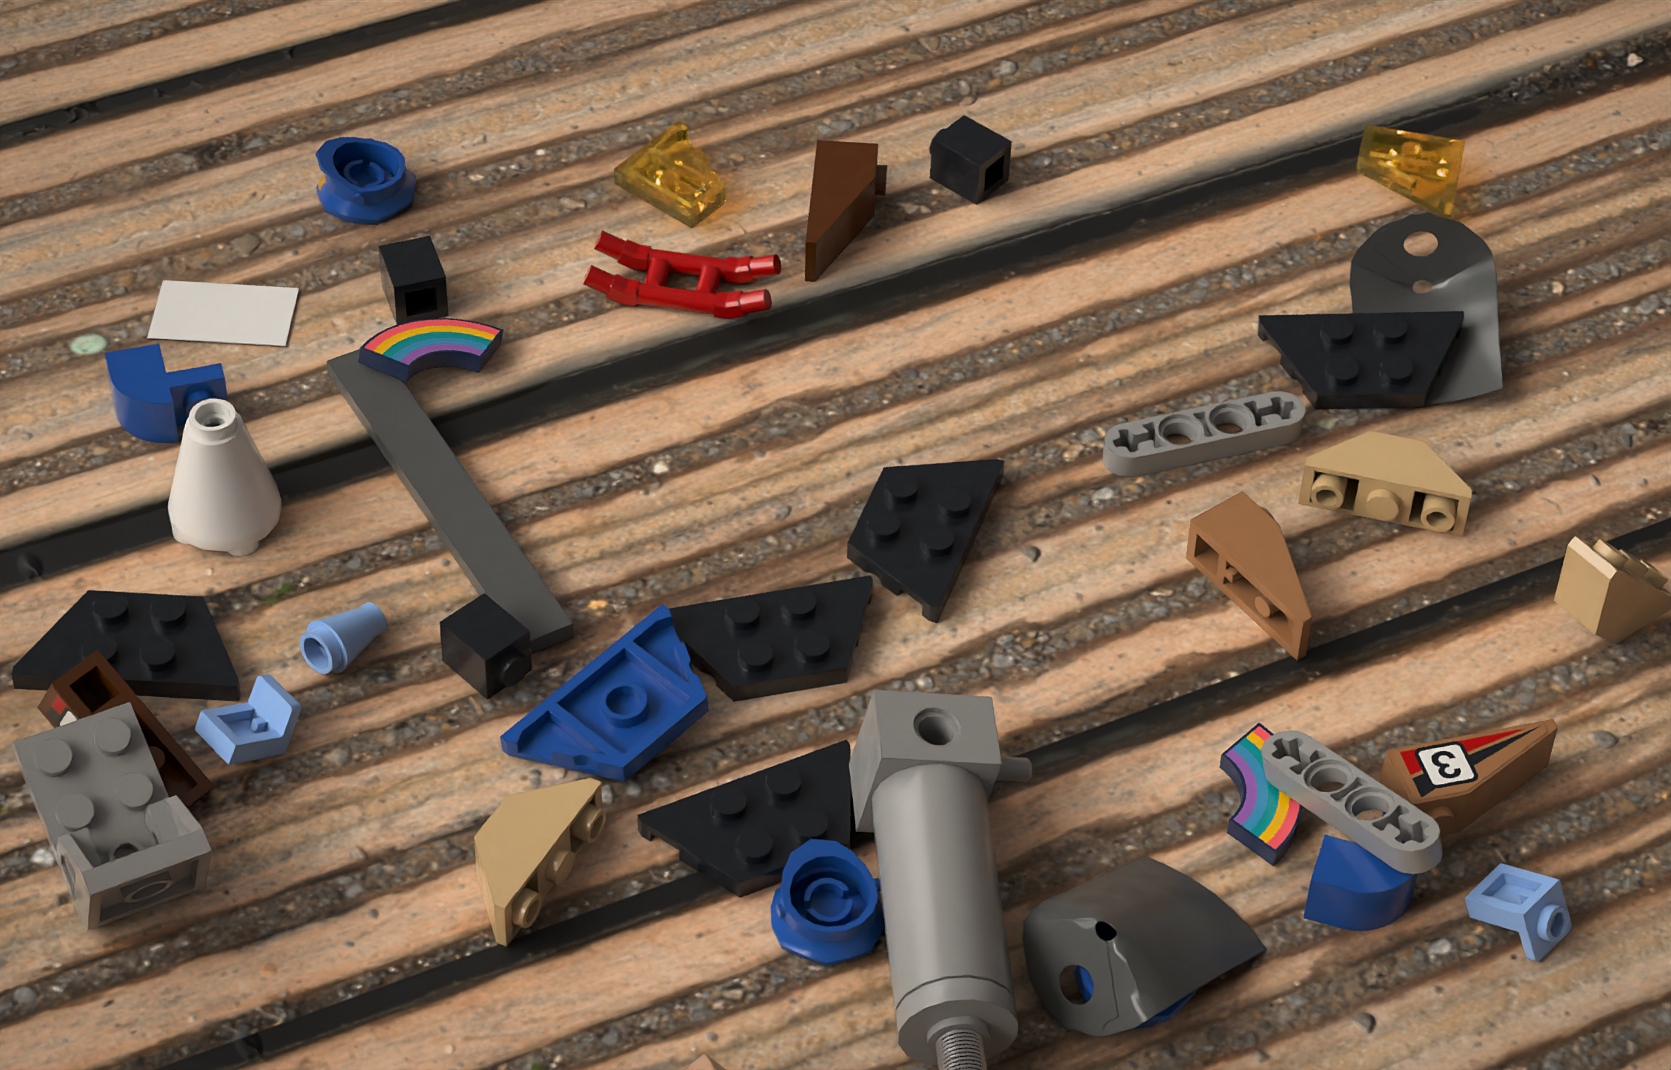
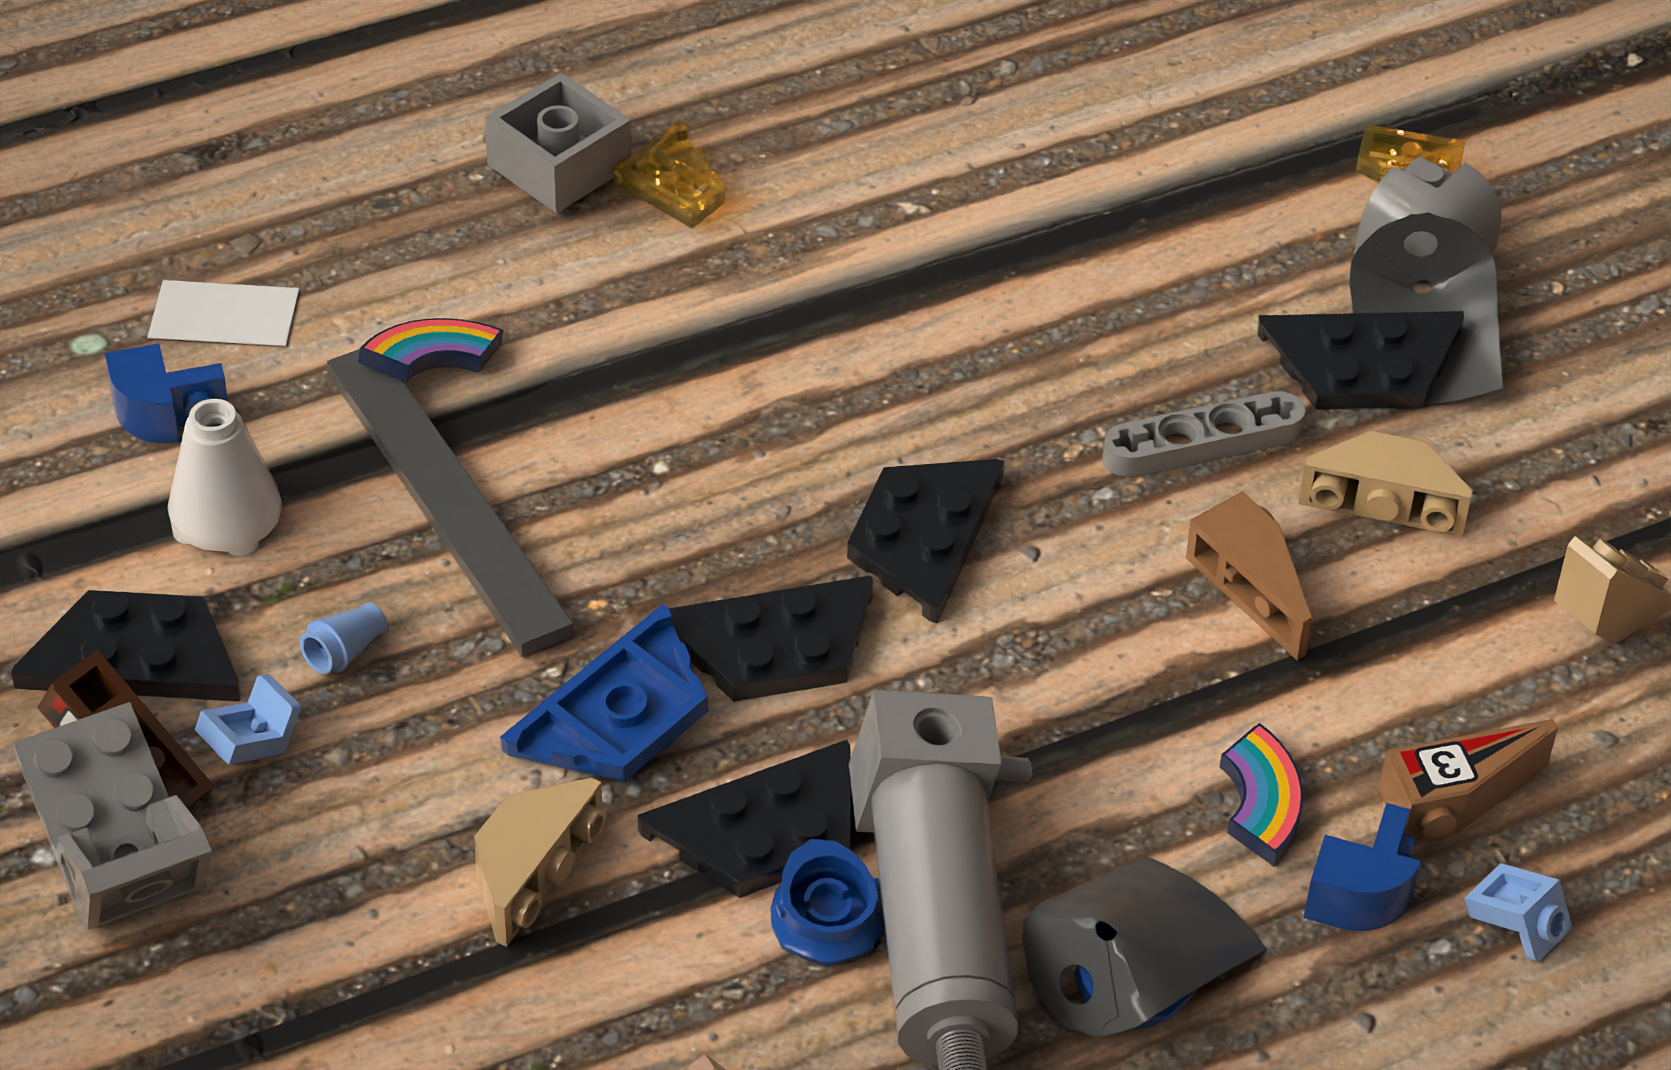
blue hat [315,137,416,225] -> none
black brick [378,236,449,325] -> none
black brick [439,593,532,700] -> none
red piece [582,230,781,319] -> none
reddish brown slope [805,140,887,282] -> none
black brick [929,115,1012,205] -> none
light grey beam [1261,730,1443,874] -> none
none -> light grey brick [485,72,632,213]
none -> light grey brick [1354,156,1501,283]

